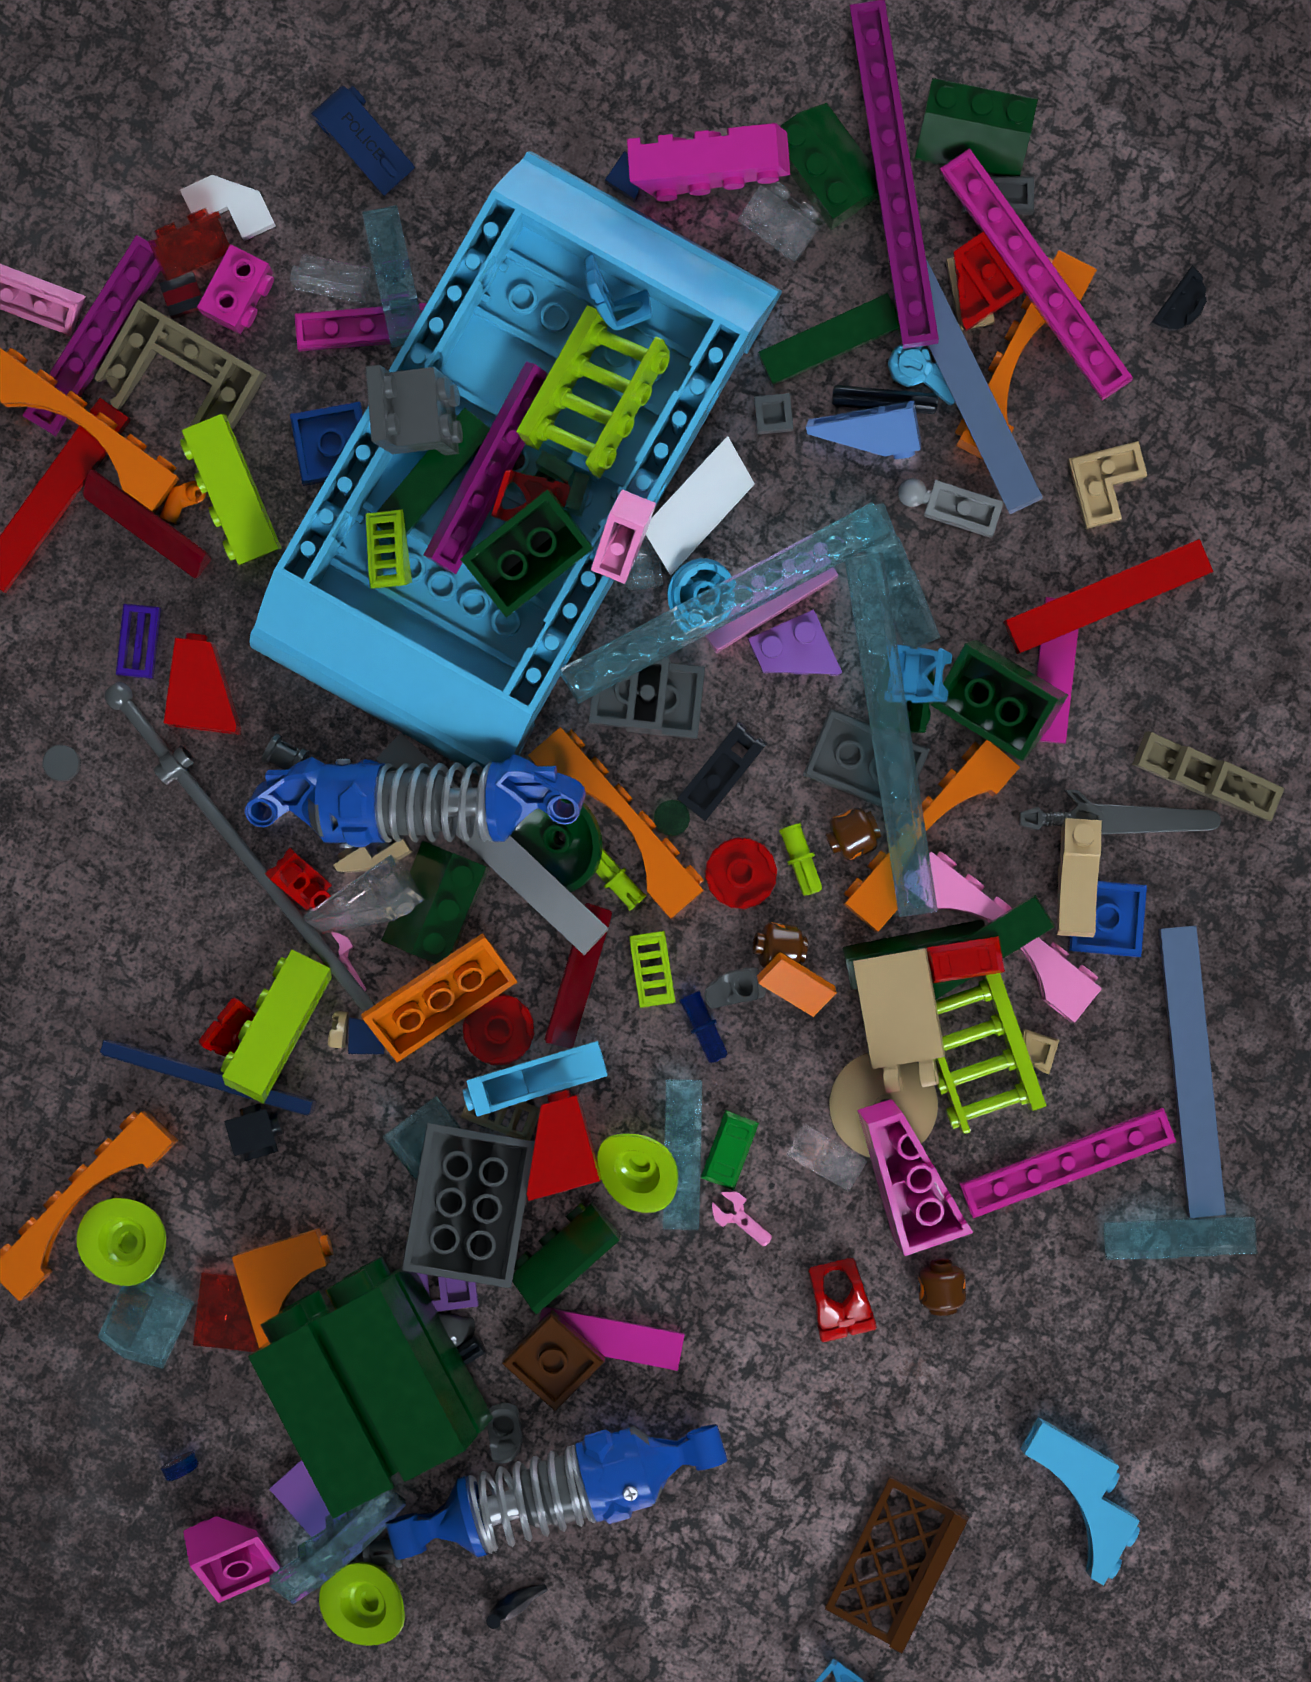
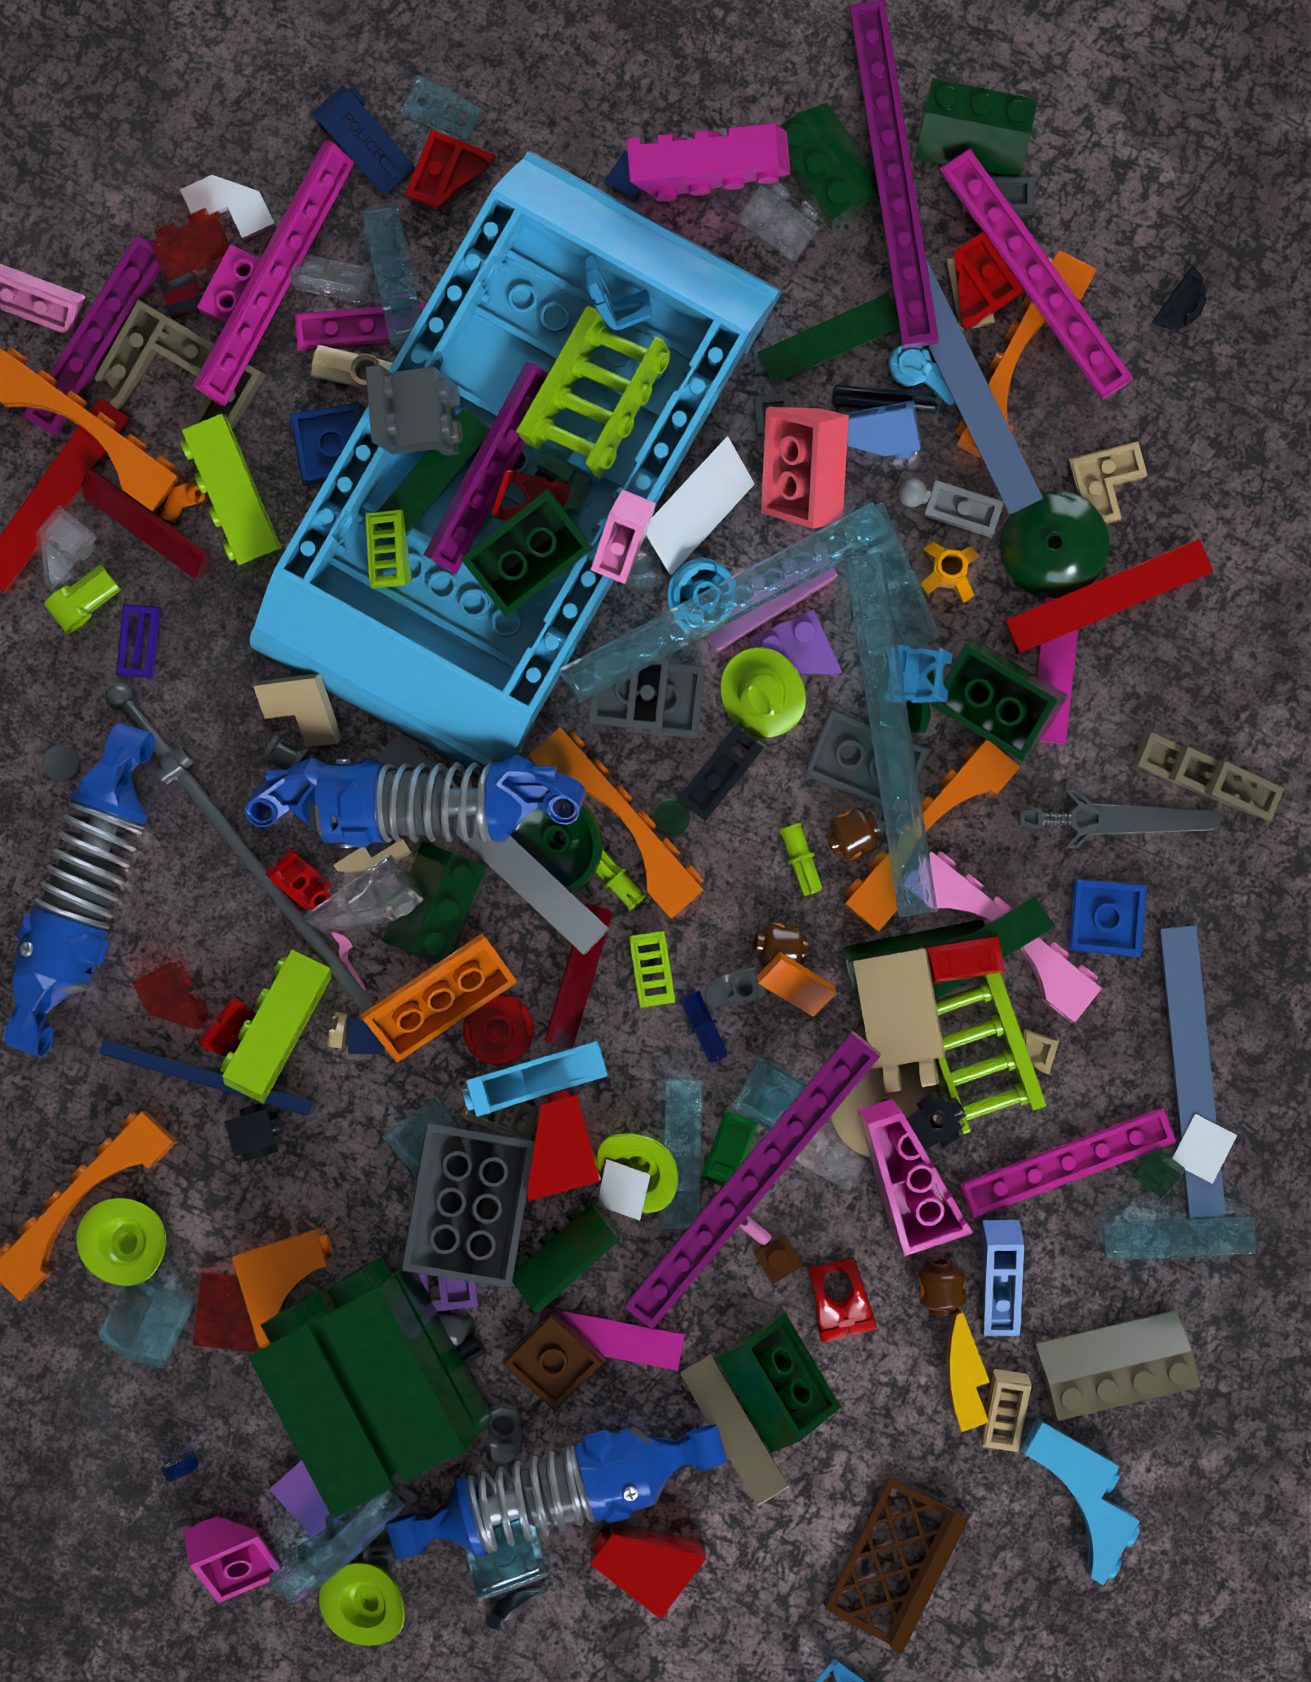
red slope [164,633,242,735] -> none
red tile [705,837,777,909] -> none
tan slope [1057,818,1102,938] -> none
none -> blue piece [5,723,155,1057]
none -> clear slope [36,505,97,592]
none -> lime piece [44,564,121,633]
none -> clear red slope [132,962,210,1030]
none -> dark pink tile [193,141,354,406]
none -> tan tile [253,674,342,747]
none -> tan piece [311,345,393,392]
none -> clear light blue slope [400,75,482,141]
none -> red wing [405,129,496,211]
none -> clear light blue slope [466,1518,551,1602]
none -> red slope [589,1522,706,1619]
none -> white sticker [597,1159,650,1221]
none -> magenta plate [624,1031,881,1330]
none -> dark tan slope [680,1354,789,1506]
none -> dark green slope [715,1313,841,1453]
none -> lime hat [721,647,806,737]
none -> clear light blue slope [731,1057,806,1129]
none -> reddish brown plate [754,1234,803,1285]
none -> coral slope [761,407,849,529]
none -> black brick [906,1092,966,1150]
none -> light orange rock [920,541,979,603]
none -> yellow slope [946,1309,990,1432]
none -> medium blue slope [981,1220,1024,1336]
none -> tan slope [982,1369,1032,1452]
none -> dark green dish [1001,491,1109,598]
none -> dark tan slope [1035,1310,1201,1421]
none -> clear green tile [1132,1147,1185,1198]
none -> white sticker [1171,1114,1237,1184]

